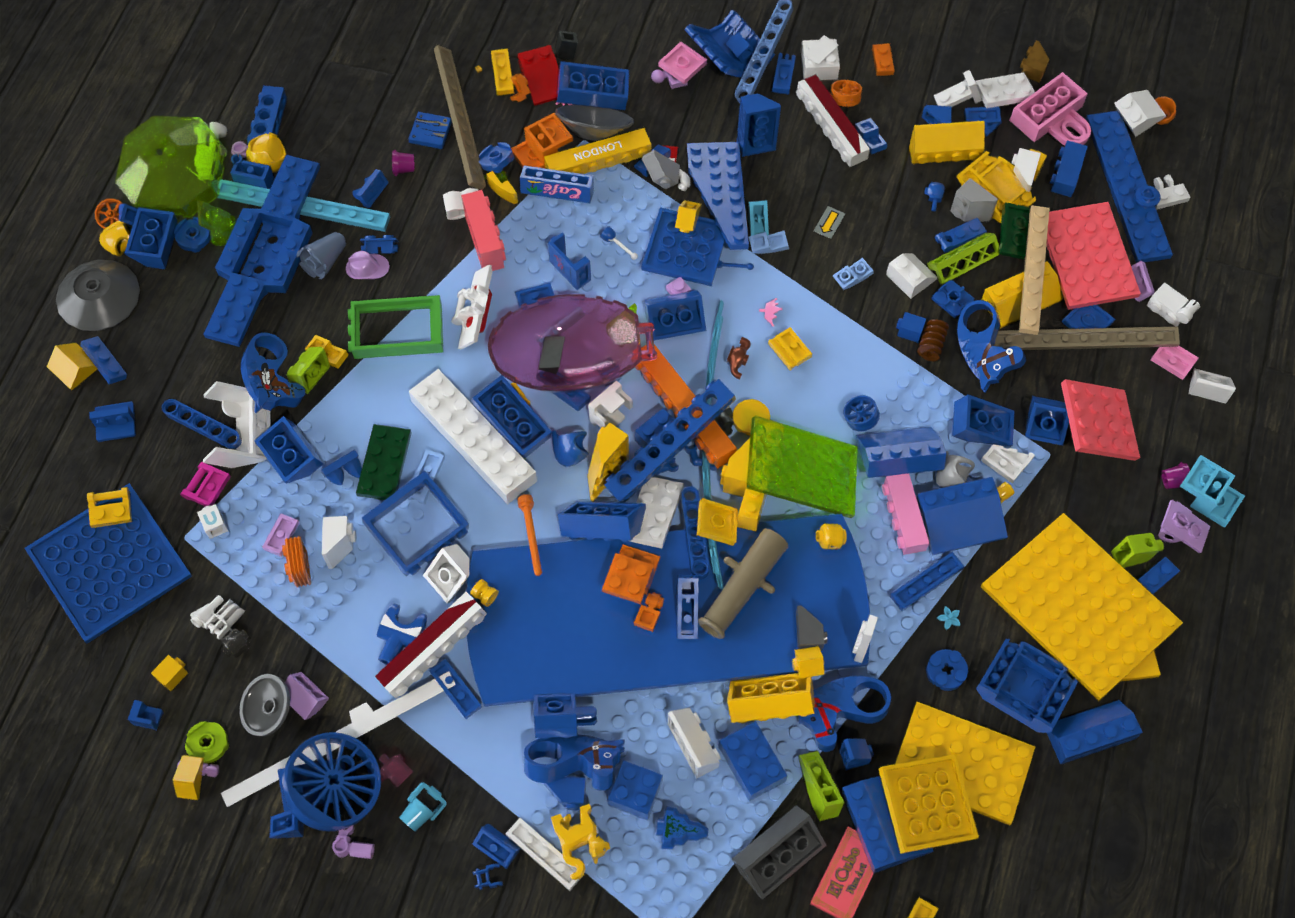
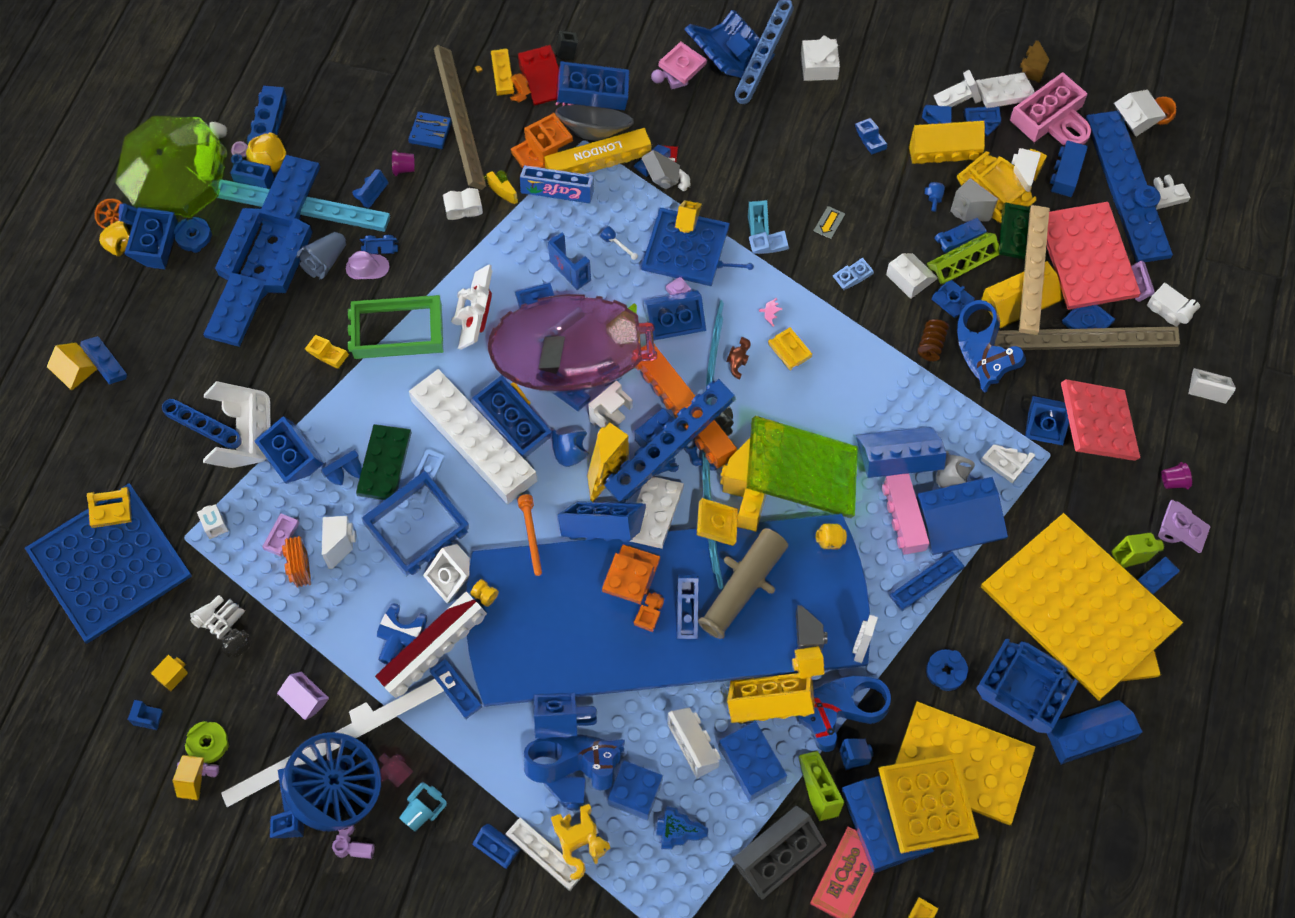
dark grey dish [56,259,140,331] -> none
blue bracket [89,401,136,442] -> none
dark pink plate [180,462,231,507] -> none
clear neon green piece [197,200,235,246] -> none
dark grey dish [240,674,290,737] -> none
blue animal [241,333,305,413] -> none
lime slope [286,347,330,394] -> none
coral brick [461,190,506,271] -> none
blue piece [473,863,503,890] -> none
blue plate [479,142,515,173] -> none
blue beam [681,486,709,579] -> none
wing [687,142,749,250] -> none
yellow tile [732,399,770,436] -> none
blue slope [737,94,781,157] -> none
blue hinge [772,53,796,94] -> none
brick [796,74,870,167] -> none
orange wheel [831,80,862,107] -> none
blue wheel [843,395,880,432] -> none
orange plate [872,44,895,76] -> none
blue brick [896,312,926,343] -> none
medium azure plant [937,606,960,630] -> none
blue slope [952,395,1014,447] -> none
yellow hose [997,482,1014,503] -> none
bright pink plate [1151,346,1198,380] -> none
medium azure bracket [1180,455,1245,528] -> none

